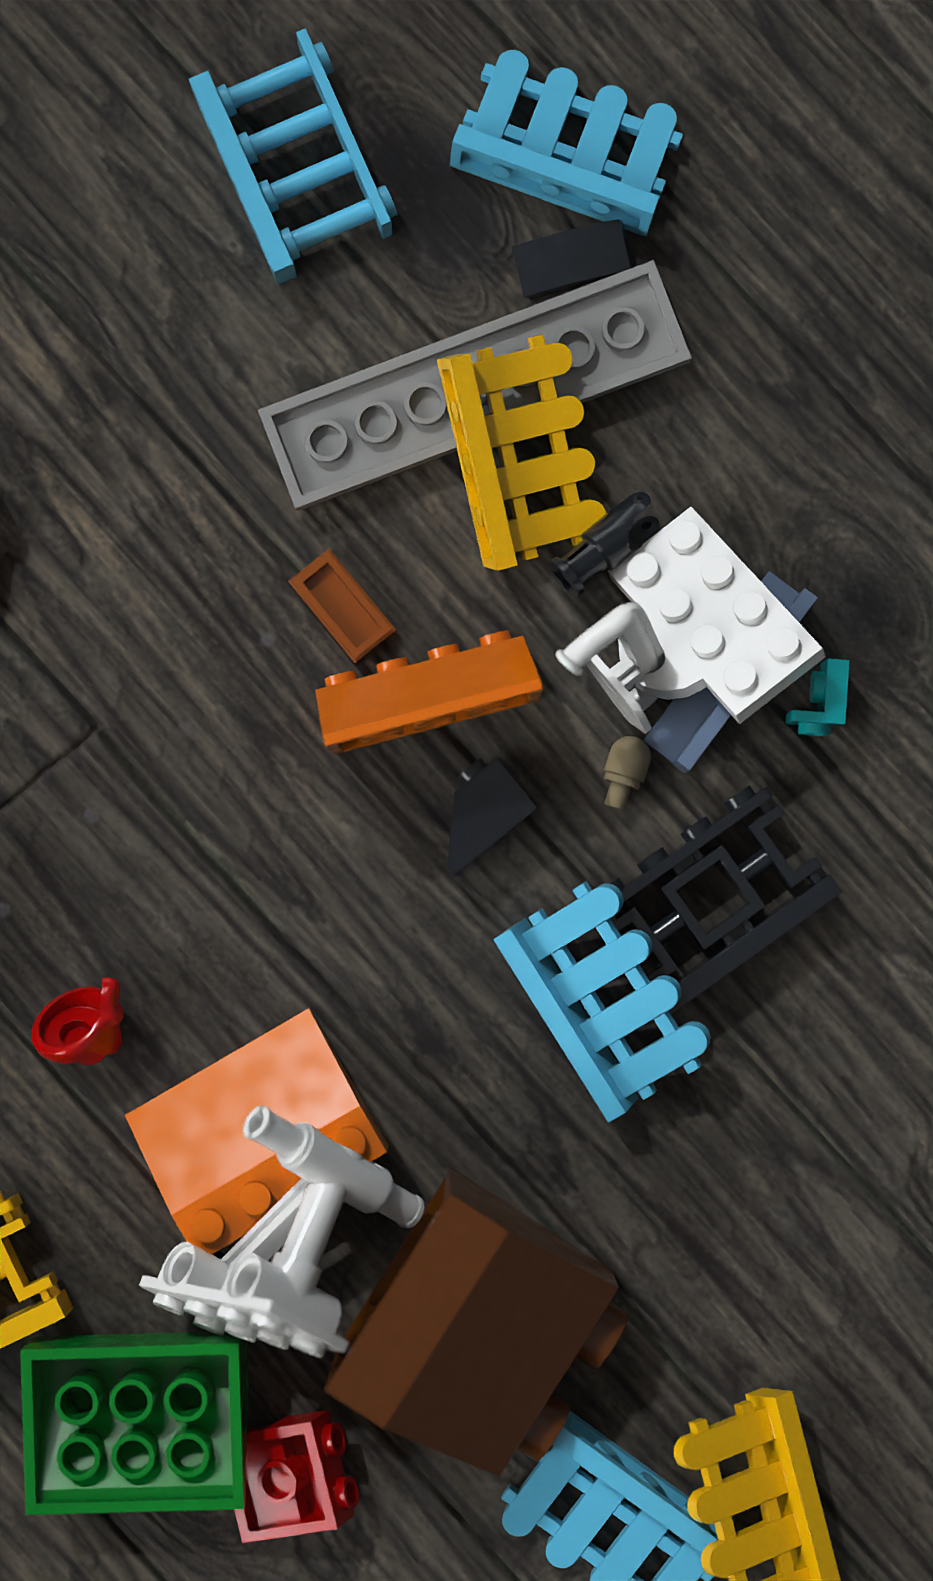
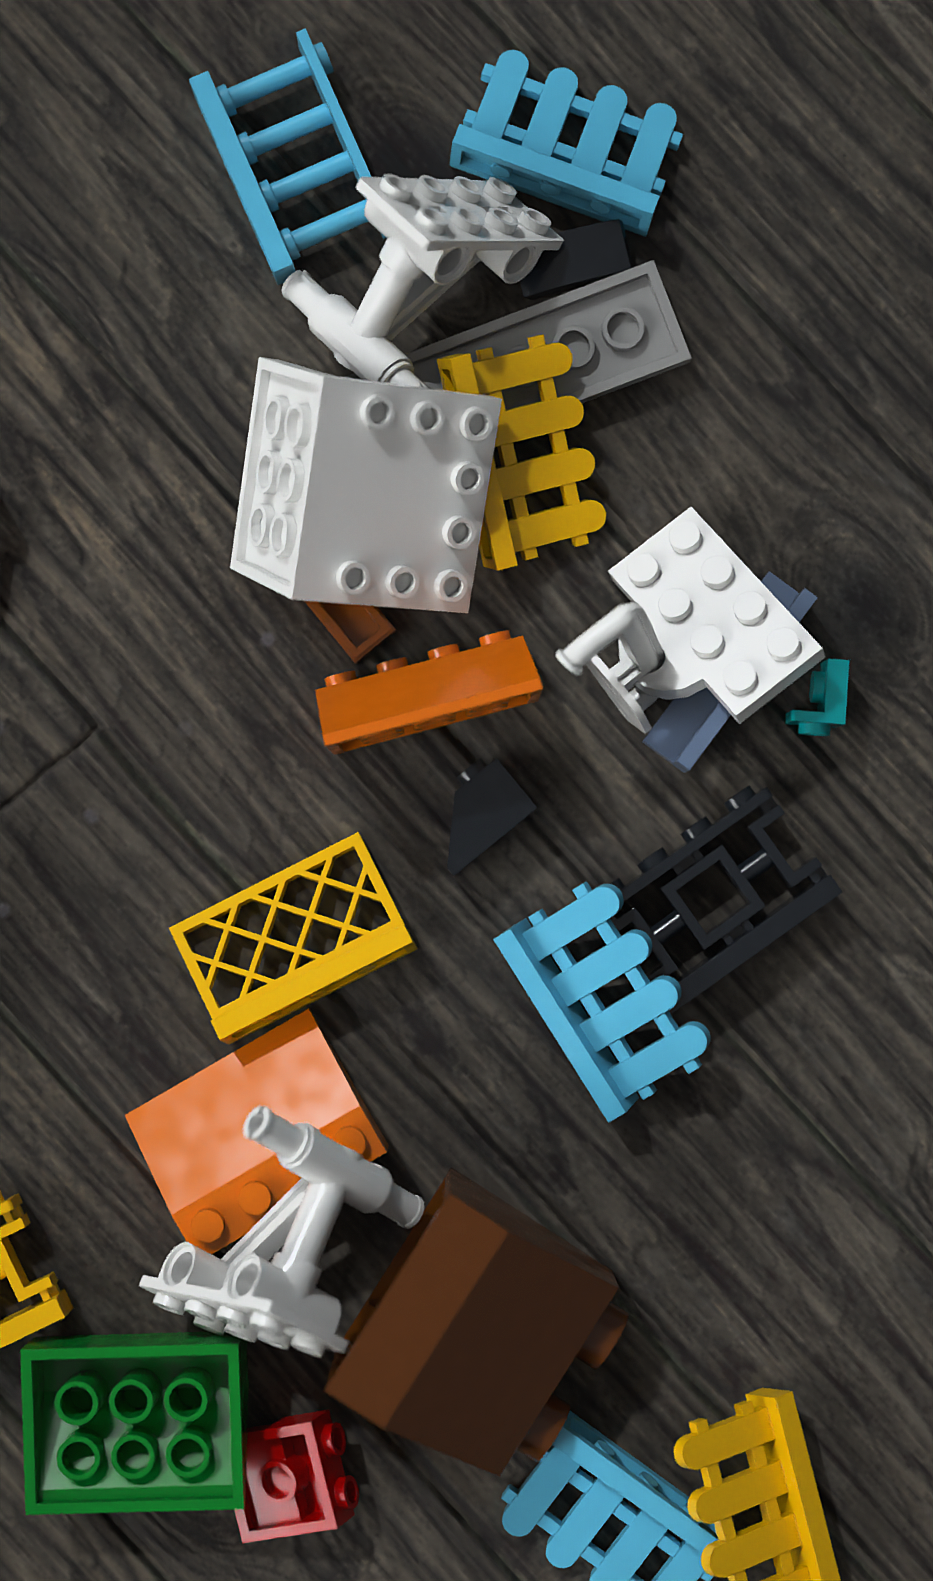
red hat [31,977,124,1065] -> none
black piece [547,492,660,599] -> none
dark tan cylinder [603,736,651,811] -> none
none -> yellow fence [169,832,418,1045]
none -> white bracket [230,357,502,613]
none -> white plate [282,174,564,388]

